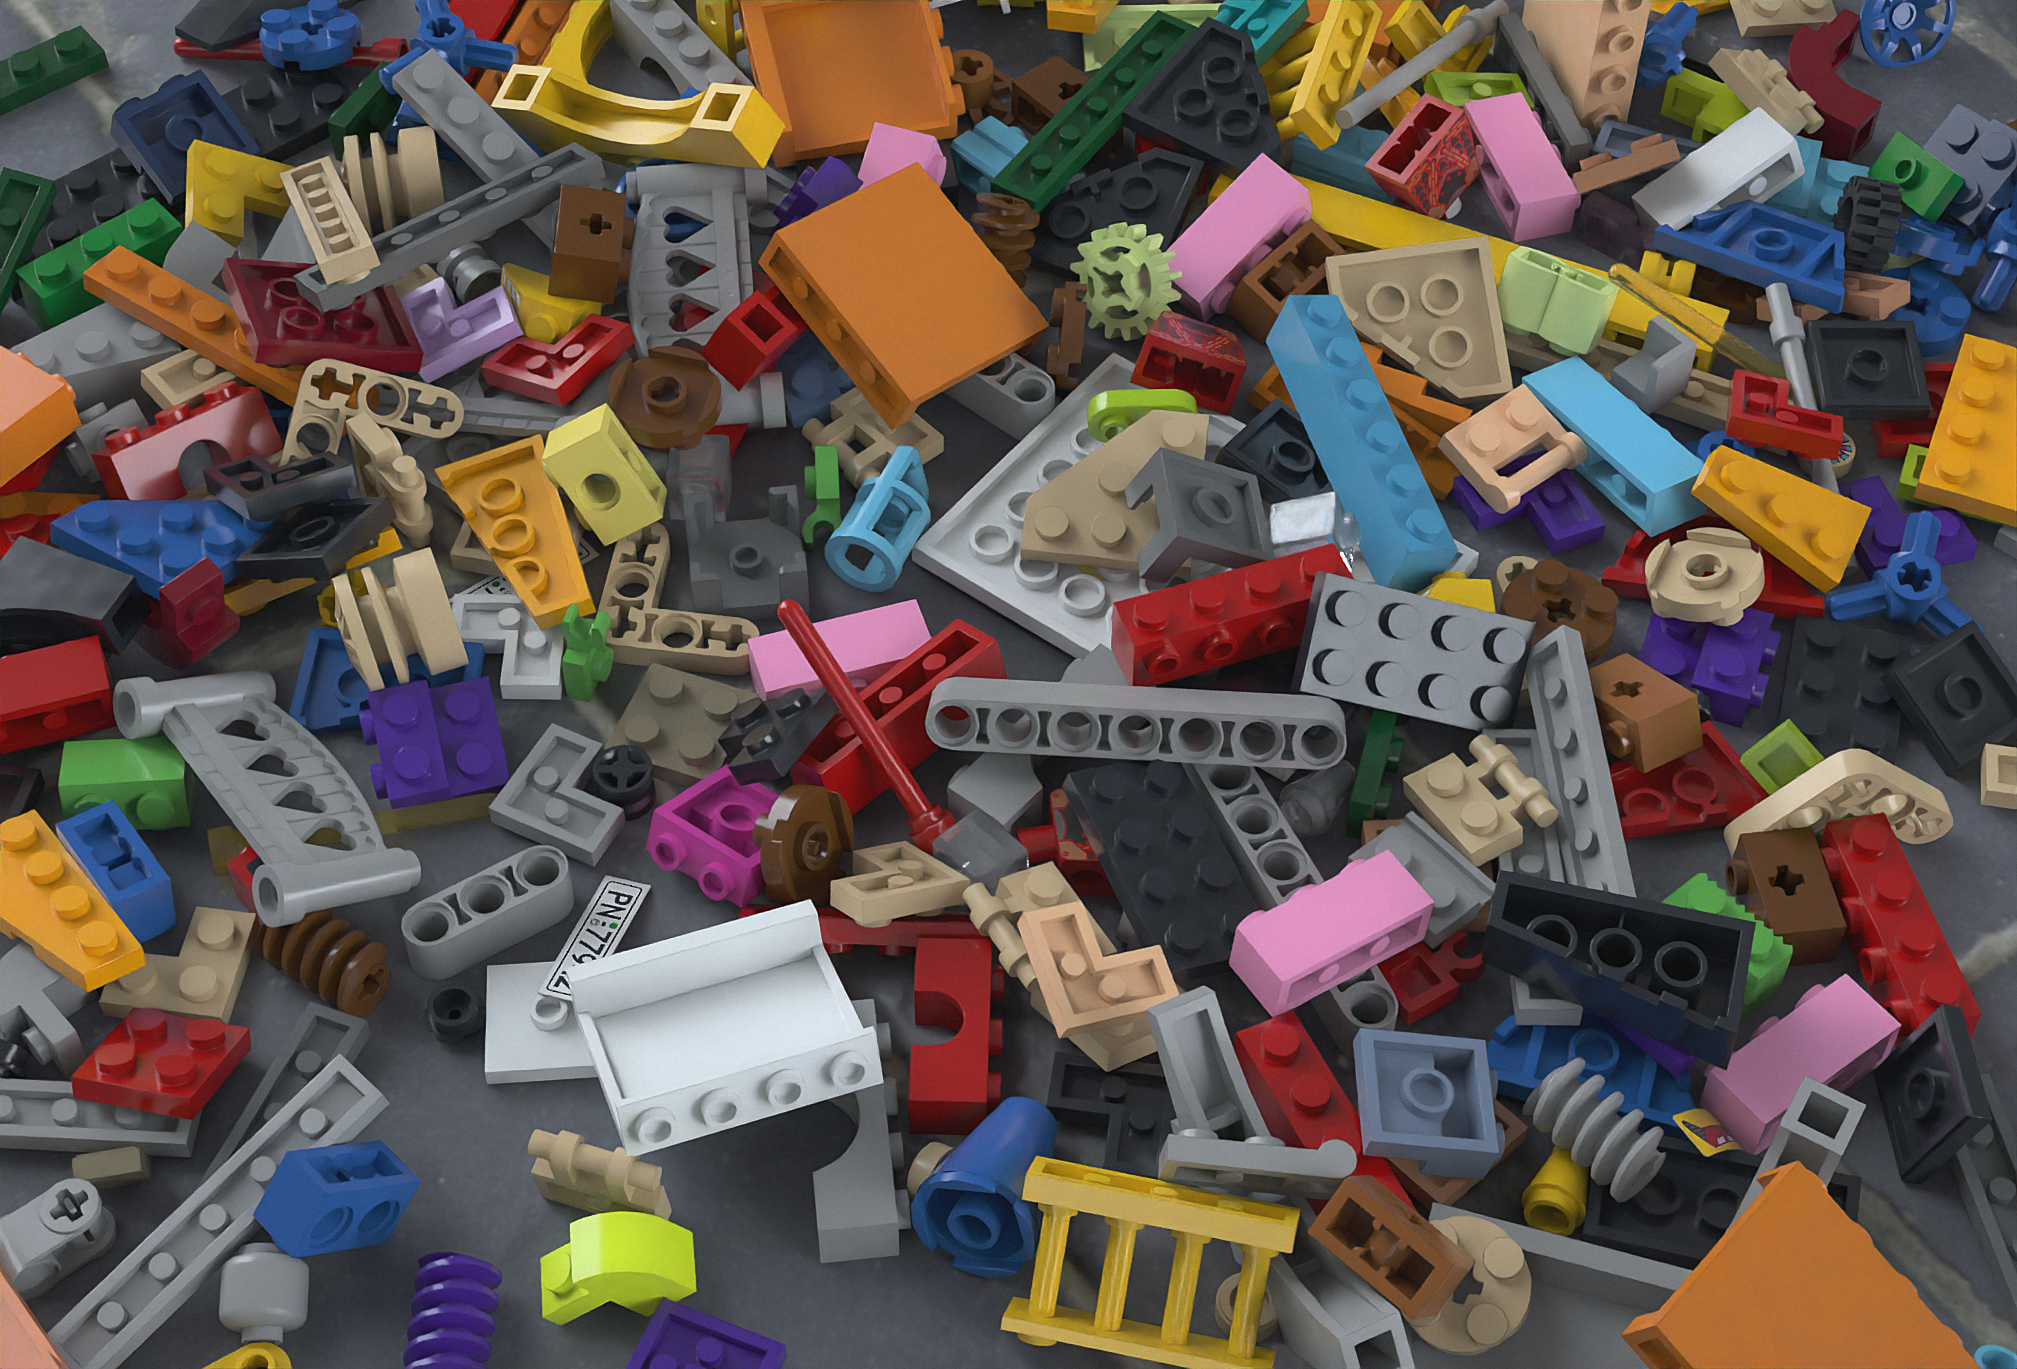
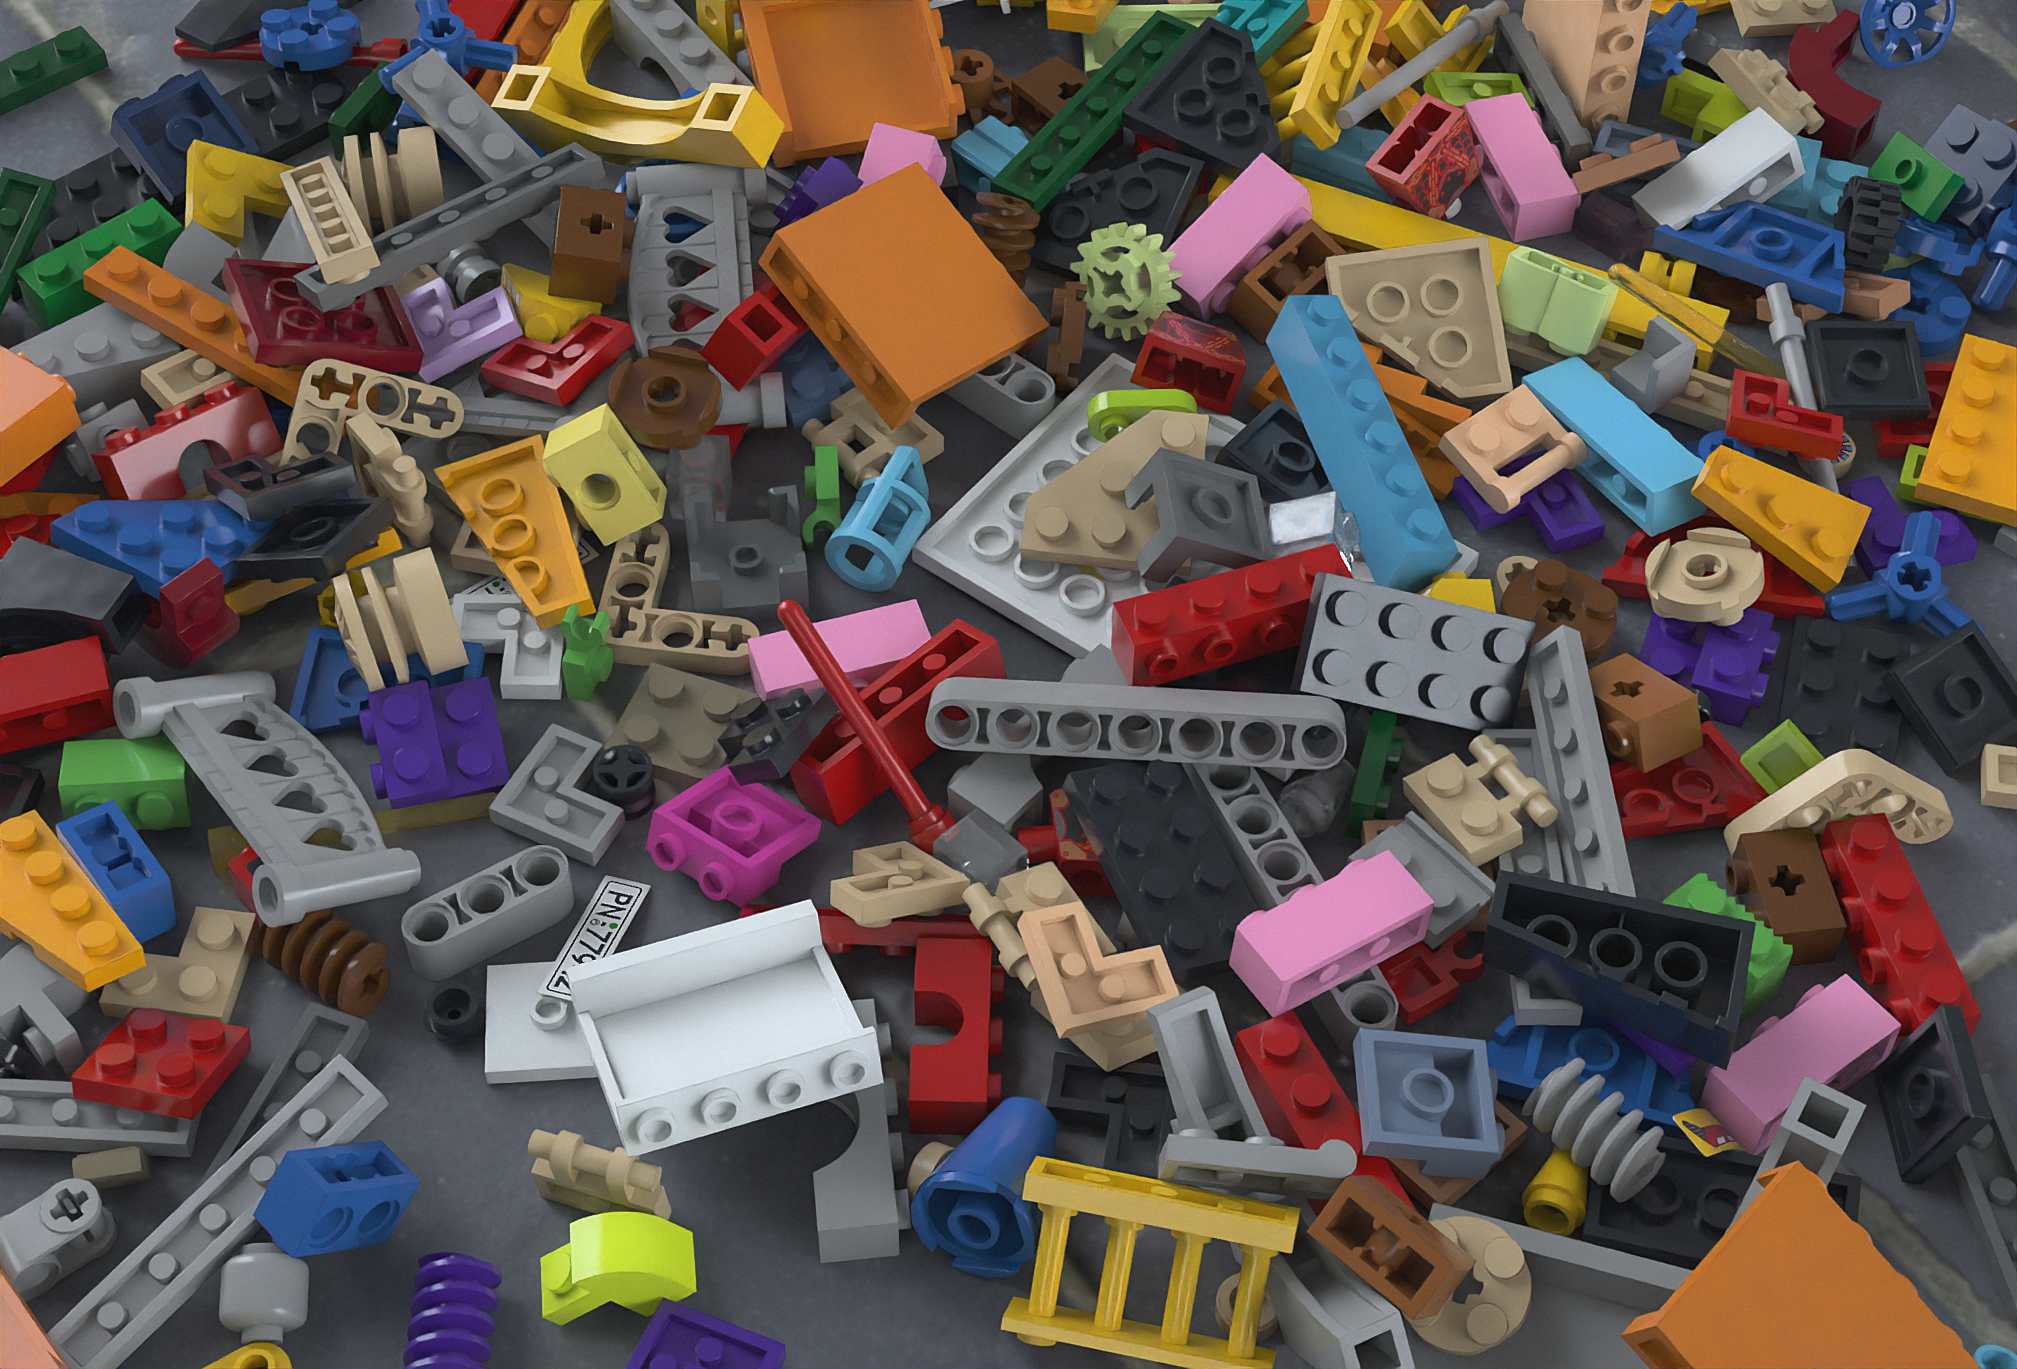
reddish brown plate [753,783,854,908] -> none

